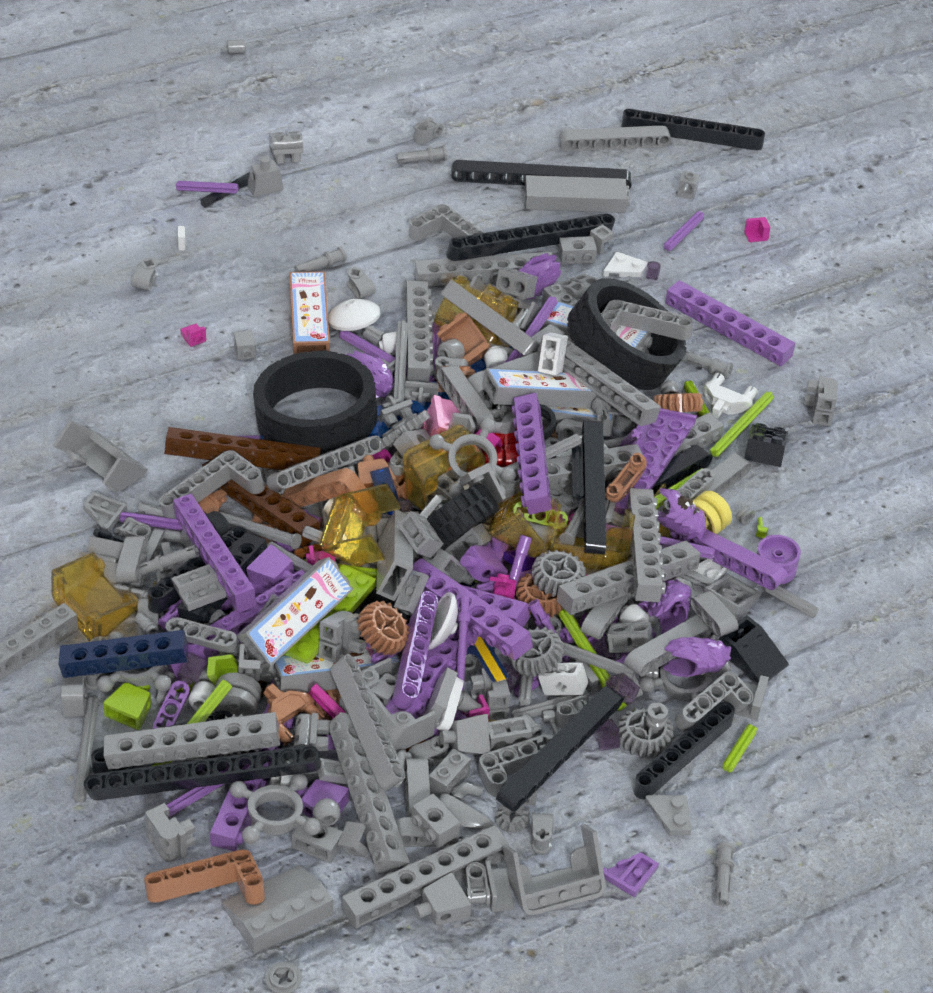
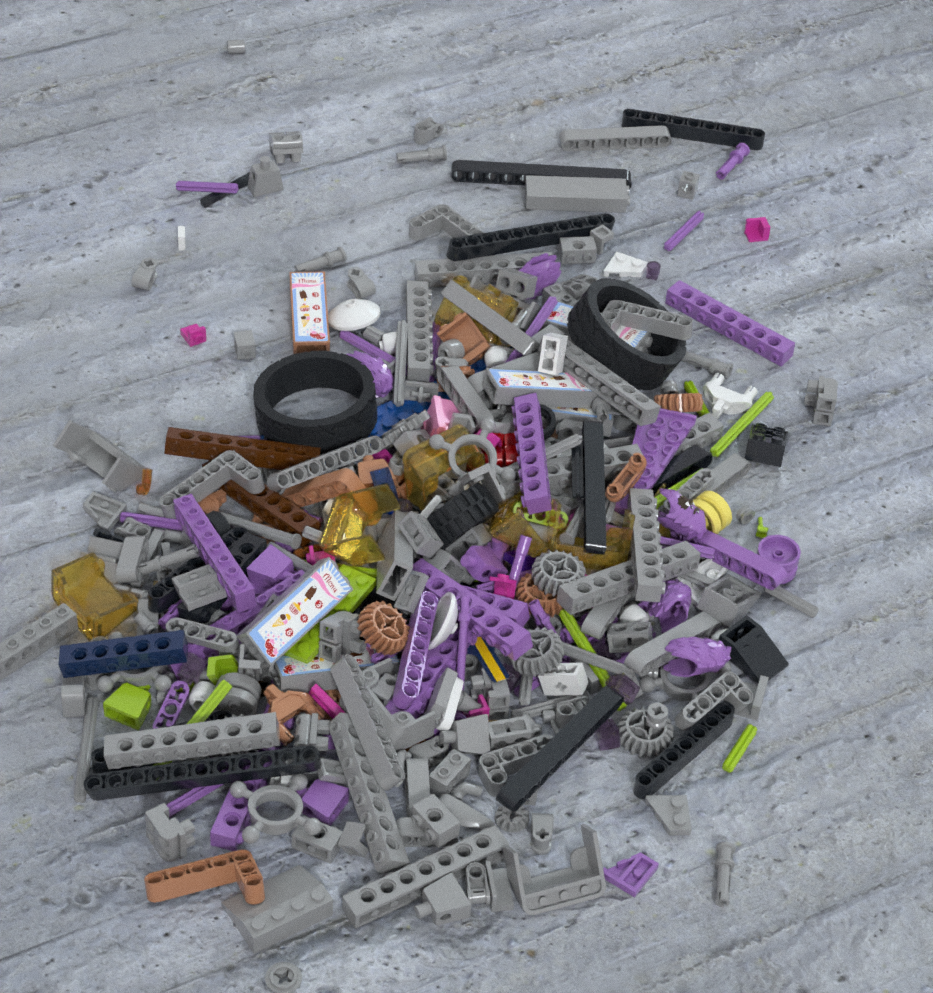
light grey piece [313,798,340,826] -> none
light grey hips [377,396,413,428] -> none
medium lavender axle [619,429,642,447] -> none
light grey beam [690,591,738,637] -> none
none -> clear orange arm [136,468,153,496]
none -> medium lavender pin [716,143,750,180]

